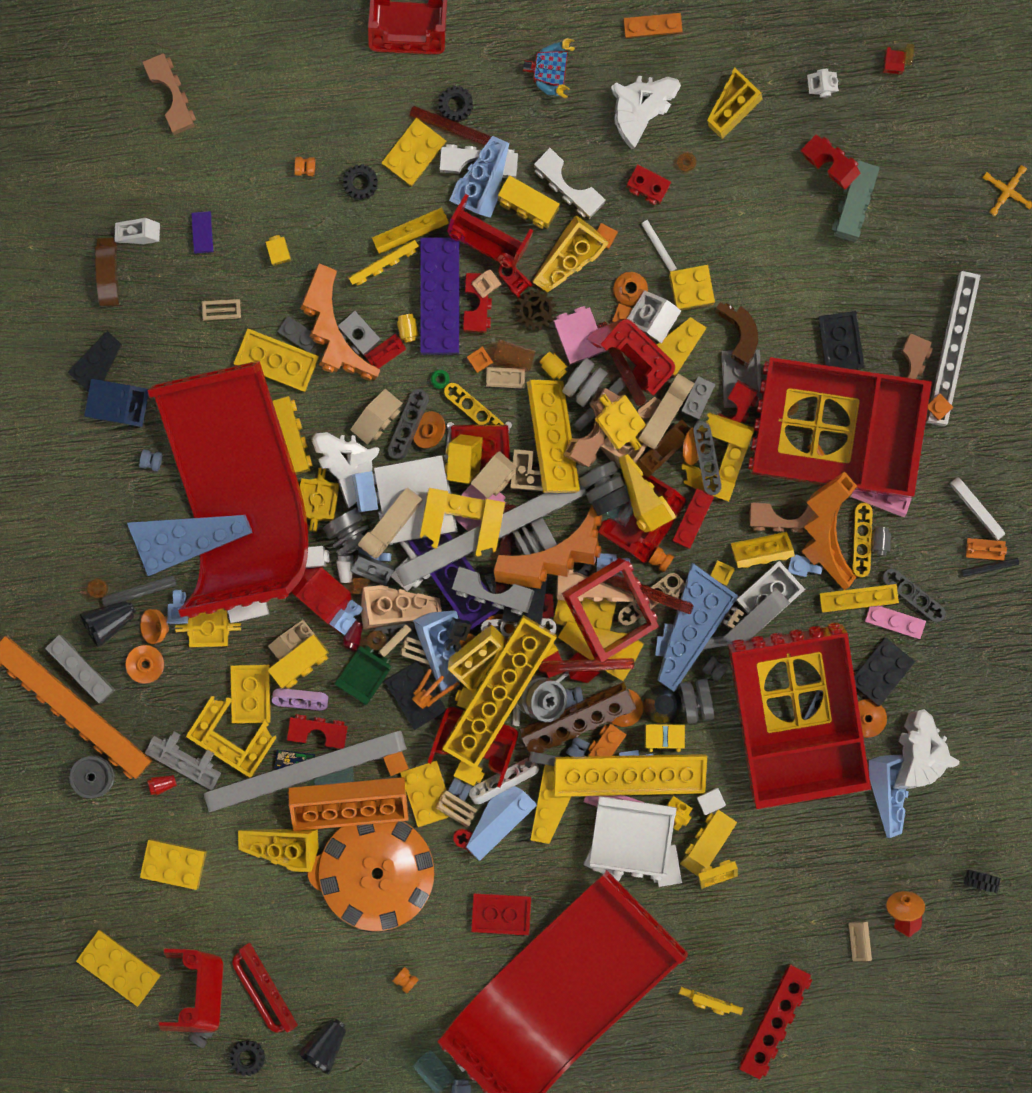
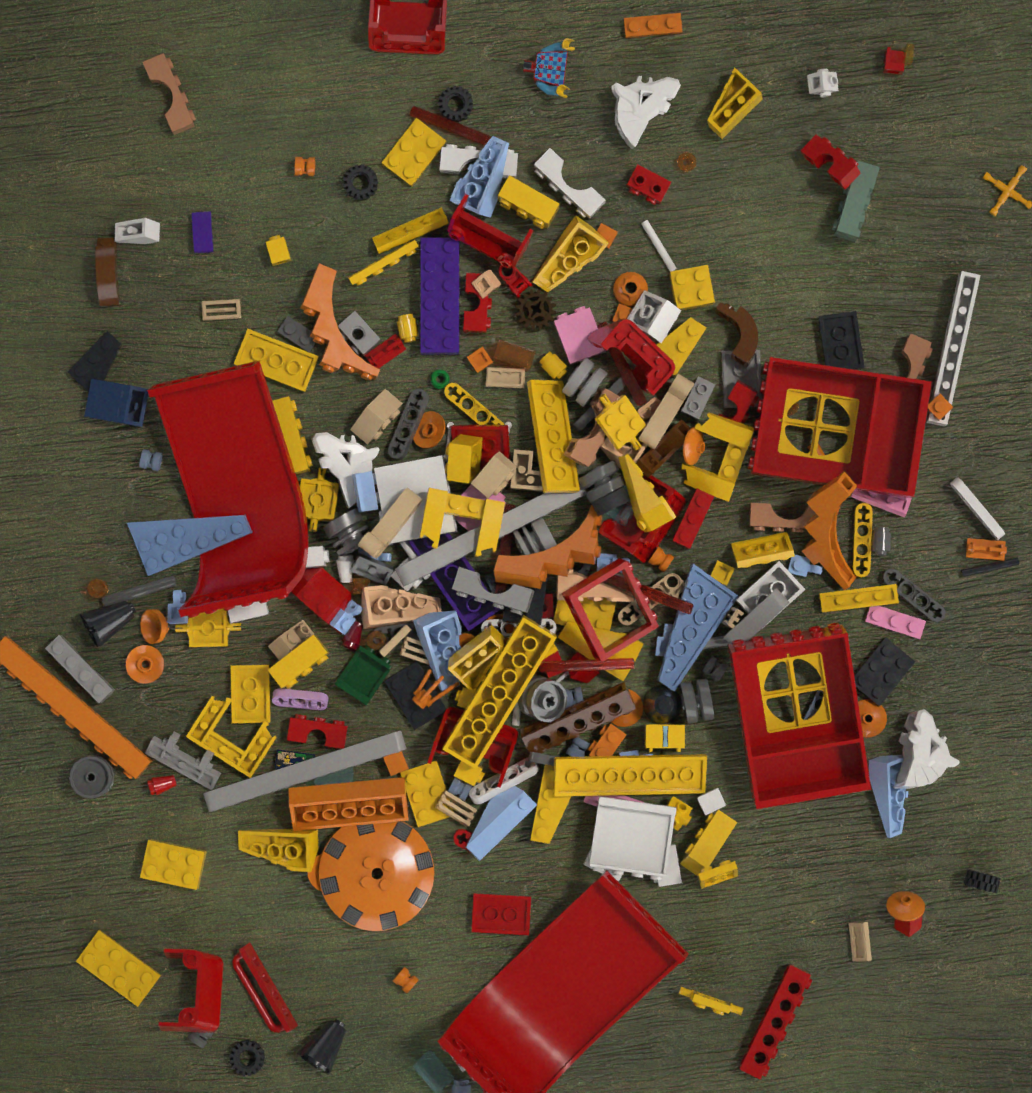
black plate [444,618,472,652] -> none
dark grey beam [694,421,721,495] -> none

